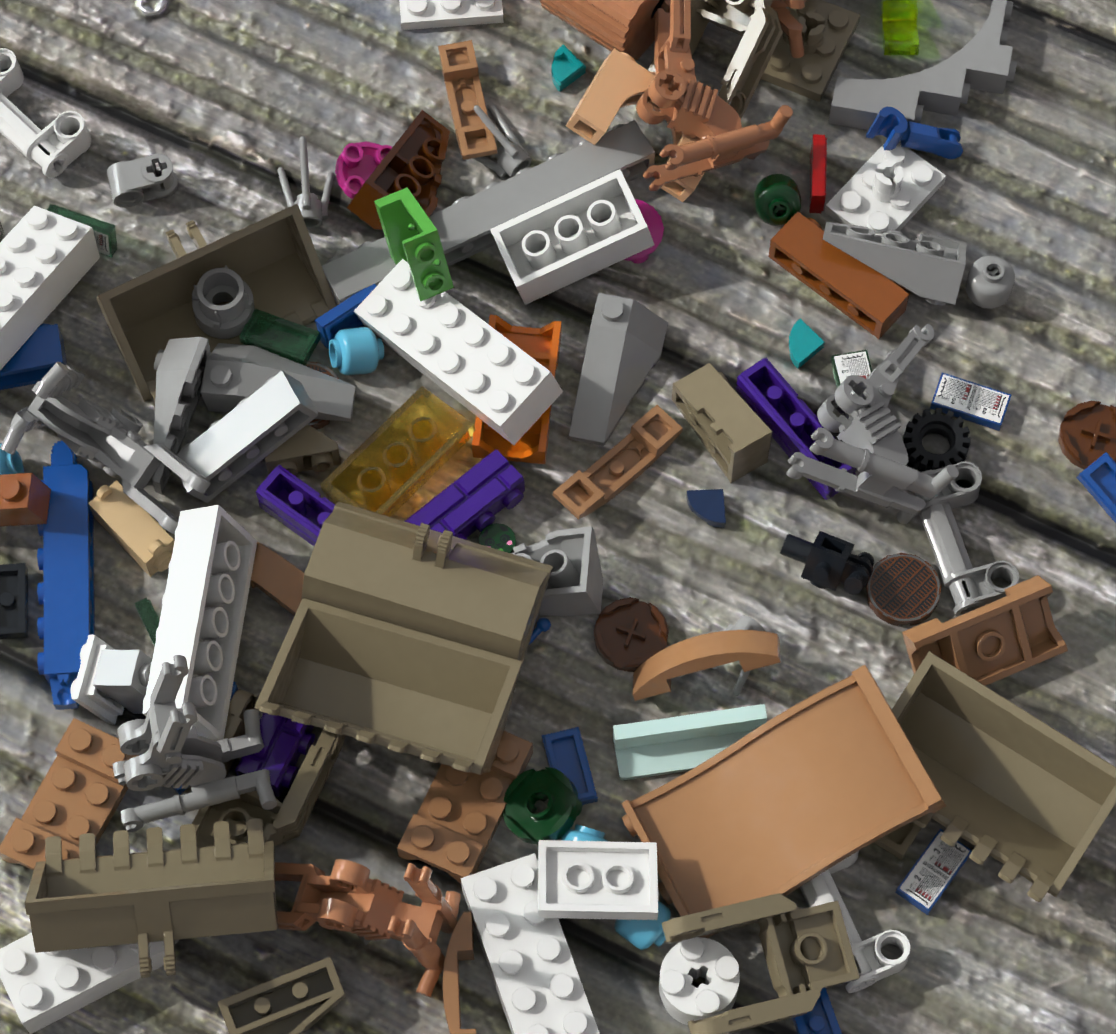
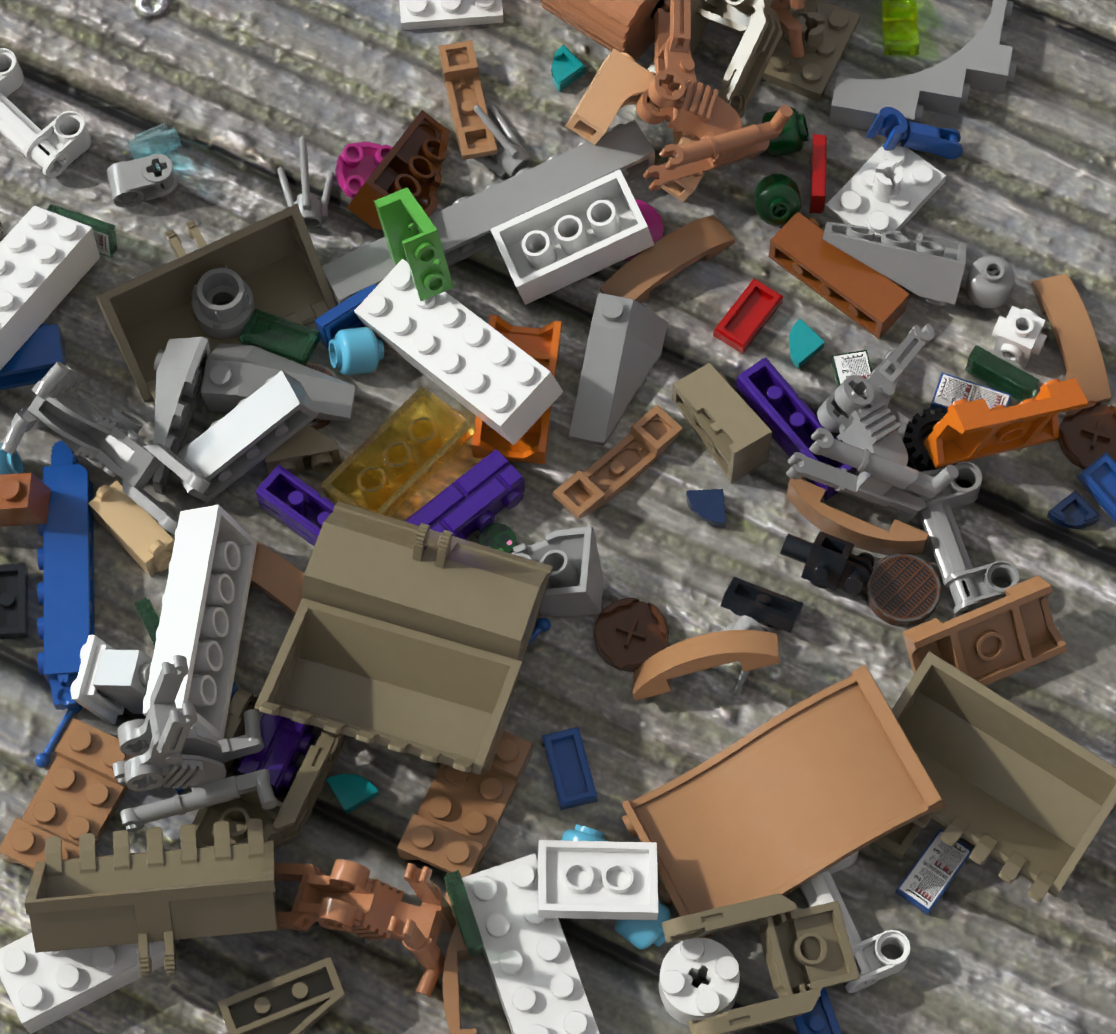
dark green plate [503,767,583,845] -> none
light aqua panel [613,704,767,780] -> none
none -> blue hinge [35,704,82,768]
none -> clear light blue brick [127,123,182,165]
none -> teal tile [326,774,379,814]
none -> clear green tile [444,870,484,958]
none -> medium nougat slope [600,215,735,304]
none -> red tile [713,278,784,354]
none -> black plate [721,577,804,633]
none -> dark green head [762,107,809,157]
none -> medium nougat slope [786,478,929,555]
none -> orange piece [924,378,1088,468]
none -> clear green tile [965,345,1040,402]
none -> white brick [991,306,1047,368]
none -> medium nougat slope [1031,274,1112,403]
none -> dark blue tile [1047,490,1101,529]

